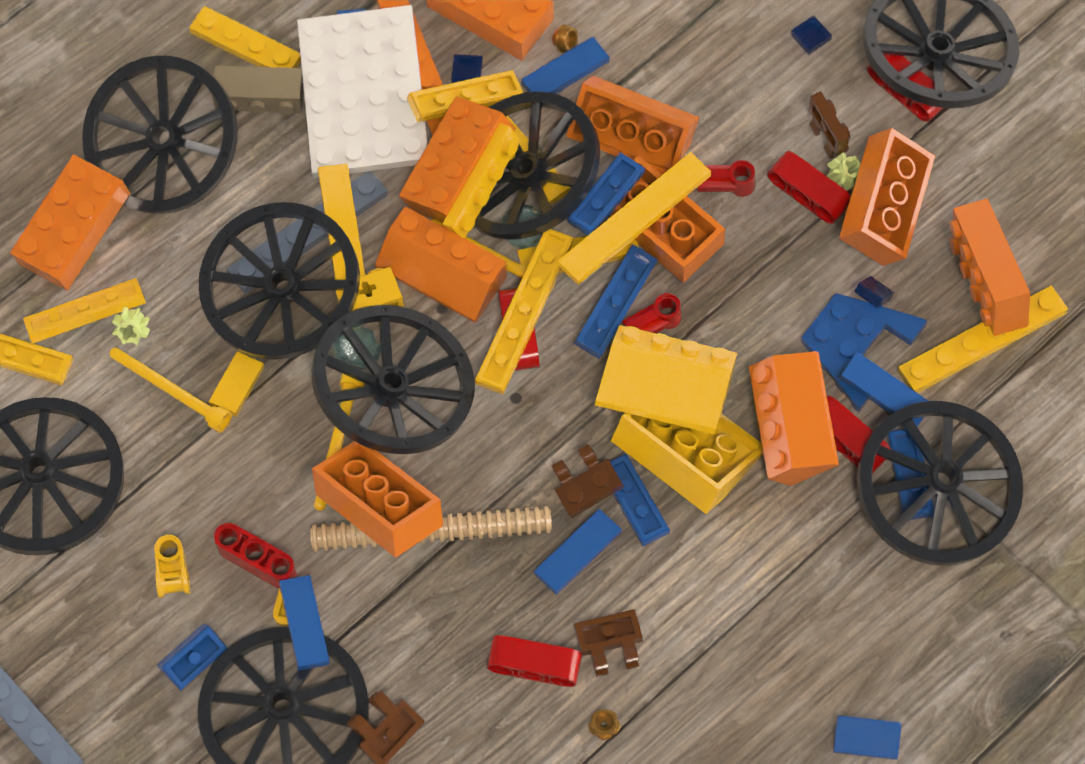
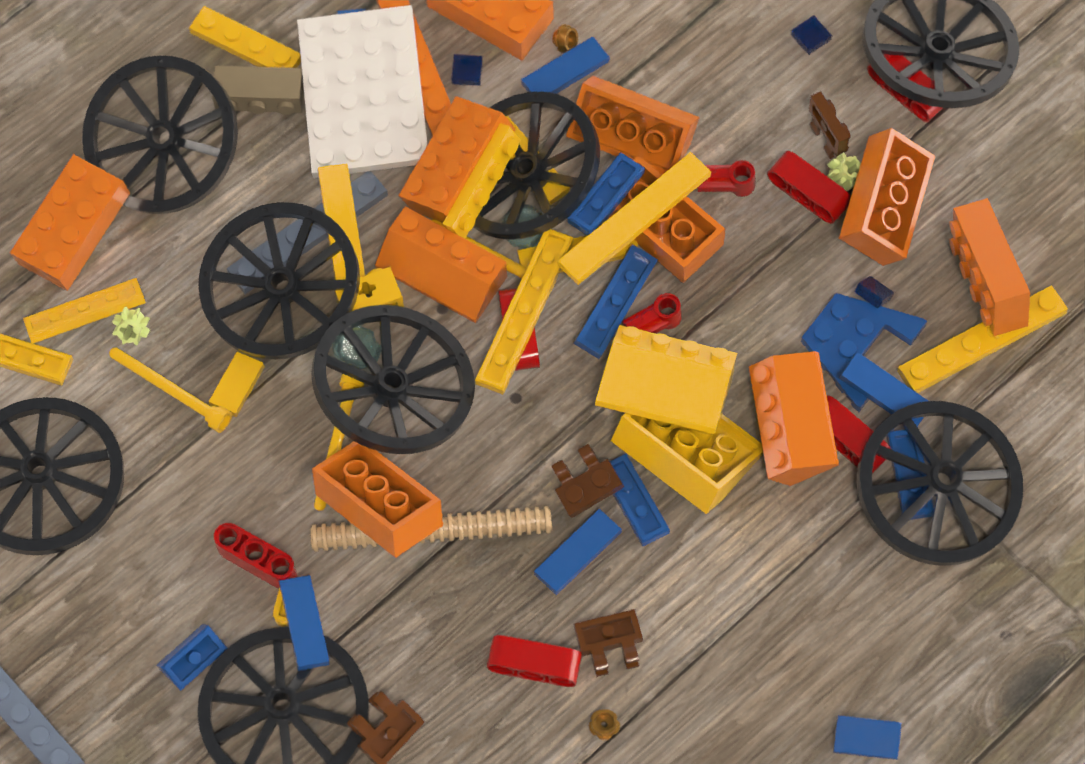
yellow piece [154,535,191,598] -> none
yellow tile [407,70,524,123] -> none

